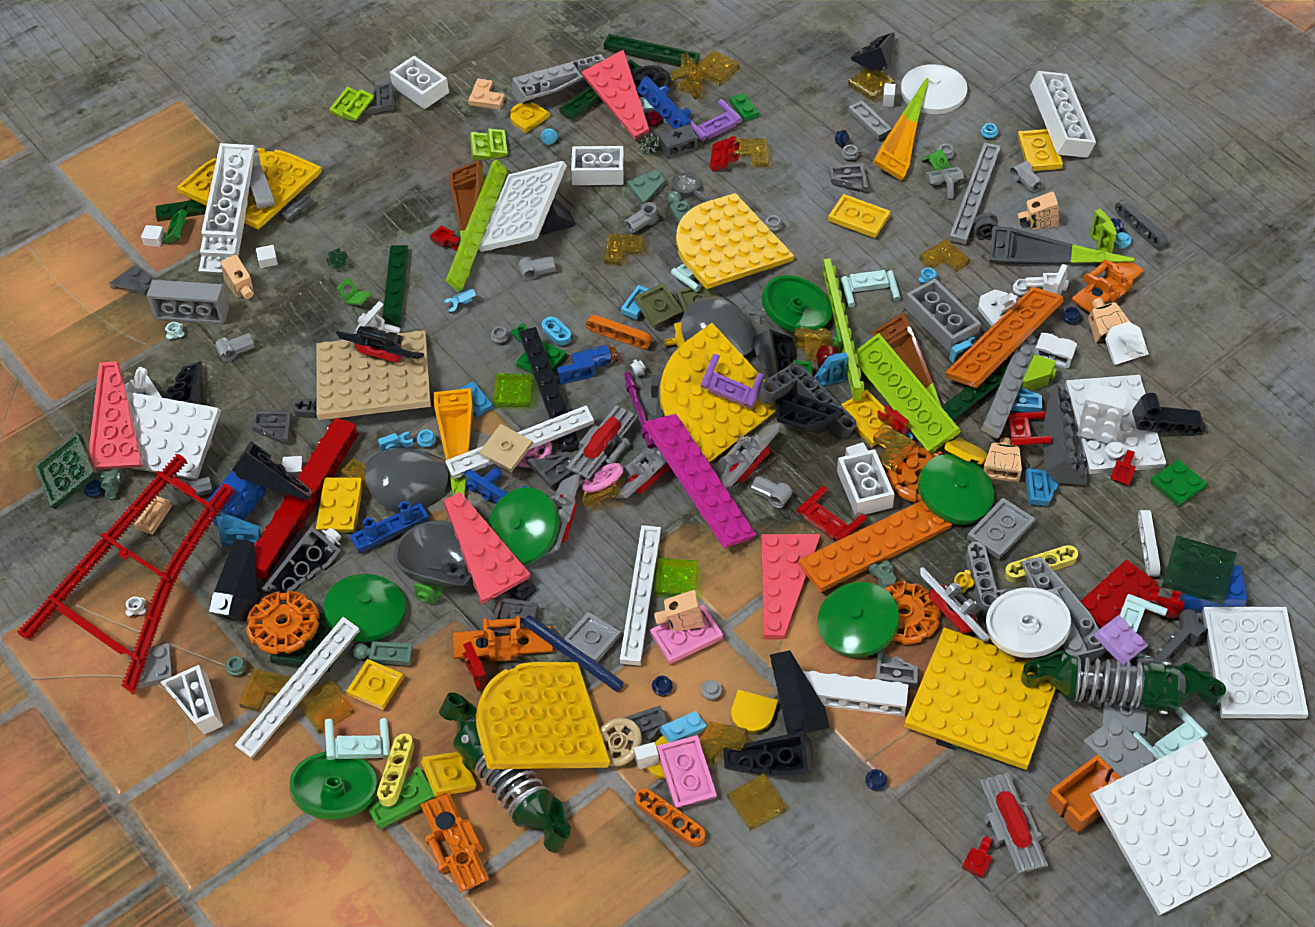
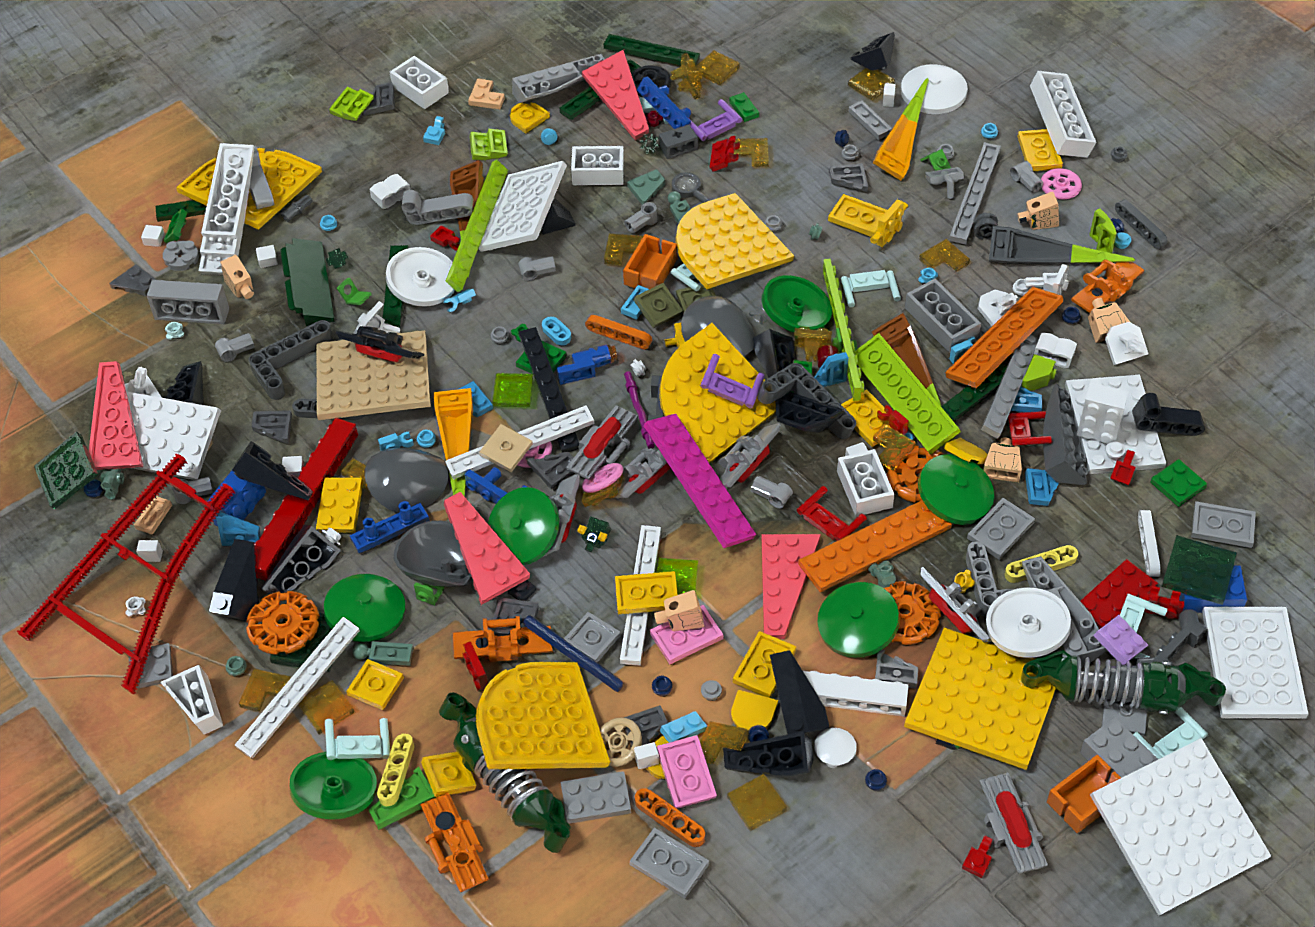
none -> white piece [136,540,163,562]
none -> light grey plate [163,241,199,271]
none -> dark grey beam [249,320,333,400]
none -> dark green slope [280,238,335,327]
none -> medium azure plate [320,215,338,231]
none -> white brick [370,174,410,209]
none -> white dish [386,247,455,306]
none -> light grey beam [402,190,474,225]
none -> medium azure plate [423,116,445,145]
none -> light grey plate [561,771,631,824]
none -> clear green piece [577,516,611,552]
none -> yellow plate [615,571,677,614]
none -> orange piece [623,234,678,289]
none -> light grey plate [630,828,709,899]
none -> yellow plate [732,631,796,698]
none -> dark blue plate [747,725,769,742]
none -> sand green plate [808,223,823,240]
none -> white dish [814,728,856,768]
none -> yellow plate [870,199,908,247]
none -> bright pink plate [1041,168,1082,200]
none -> dark grey plate [1110,147,1127,162]
none -> light grey plate [1191,502,1256,548]

